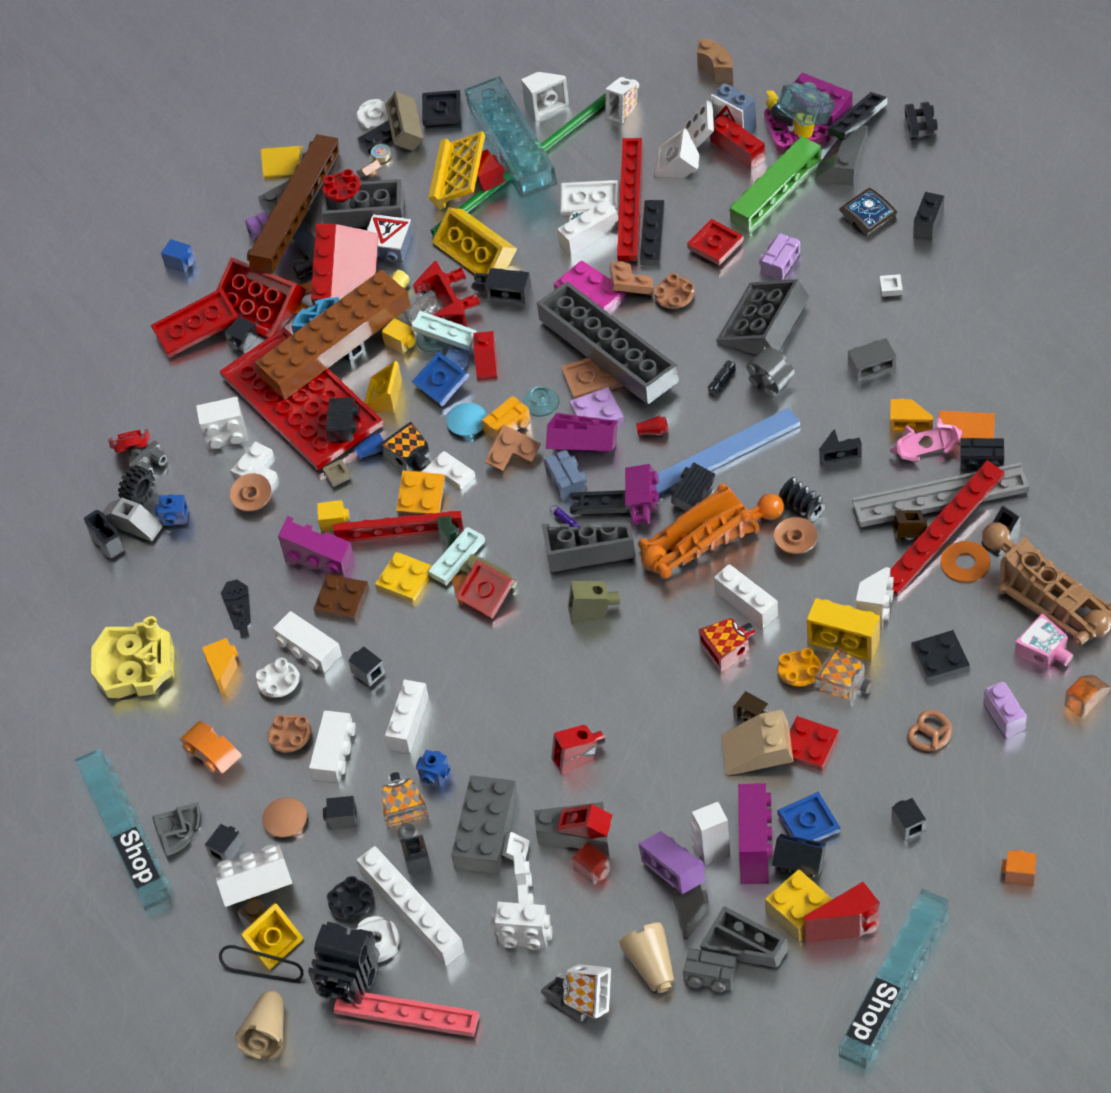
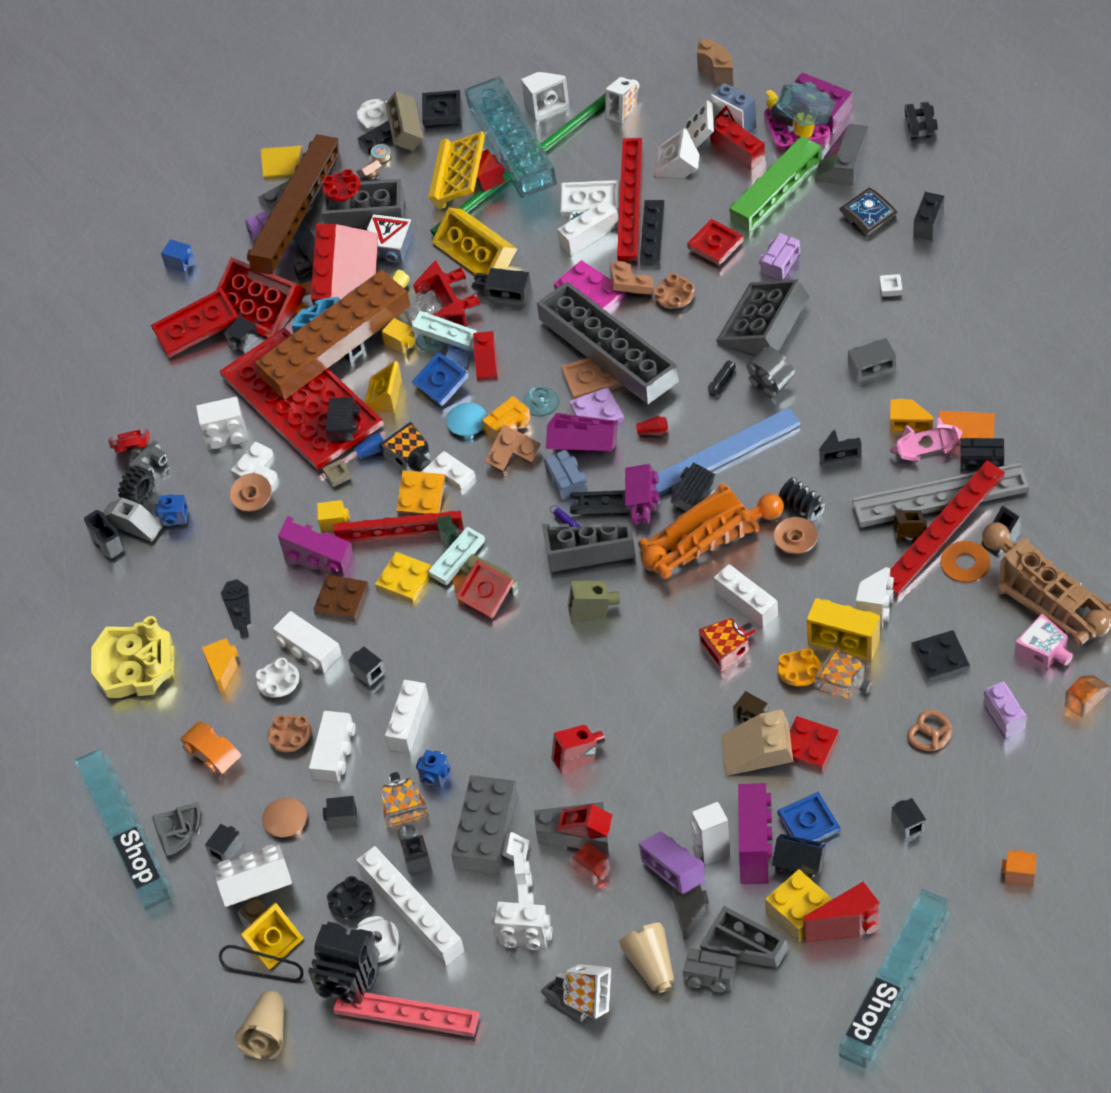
black plate [828,92,887,140] -> none

